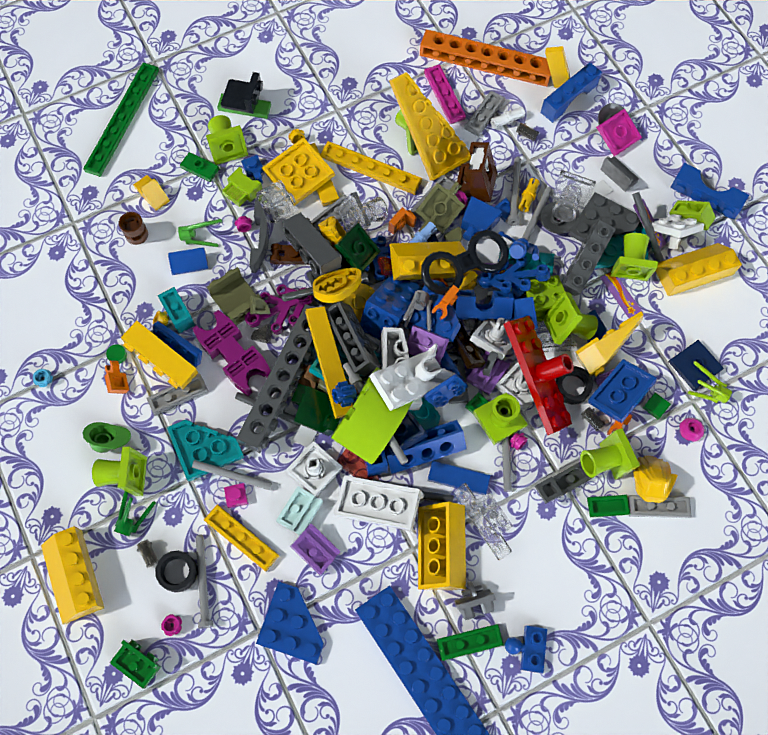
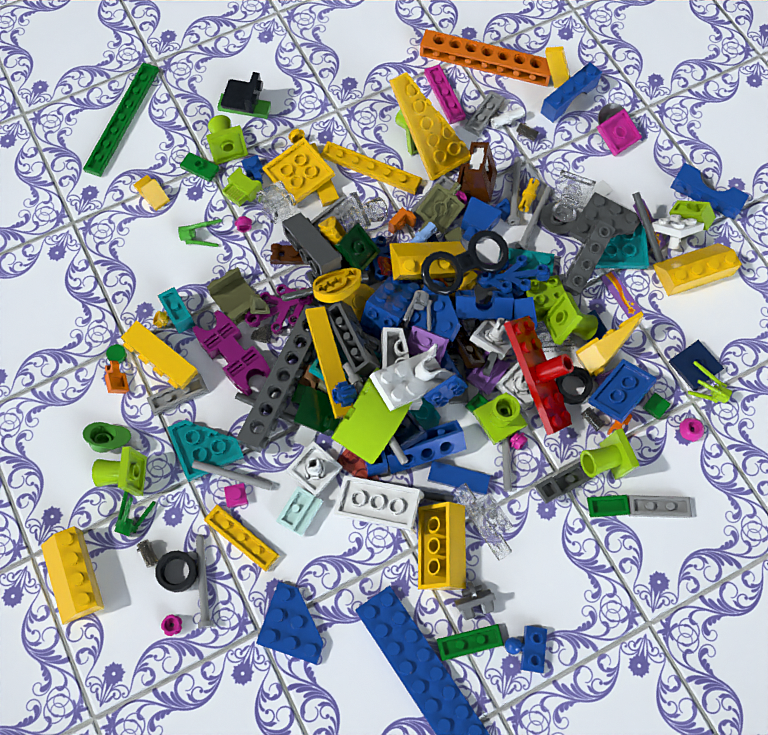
medium azure plate [33,369,53,387] -> none
green bracket [110,639,162,689] -> none
reddish brown wheel [118,212,148,245] -> none
blue tile [153,321,202,367] -> none
blue slope [168,247,209,275] -> none
dark grey slope [249,200,269,273] -> none
medium lavender plate [290,523,340,575] -> none
orange plate [431,285,459,320] -> none
blue piece [498,231,539,261] -> none
flat silver panel [600,156,639,192] -> none
lime plant [610,233,658,281] -> none
yellow hair [633,456,678,503] -> none

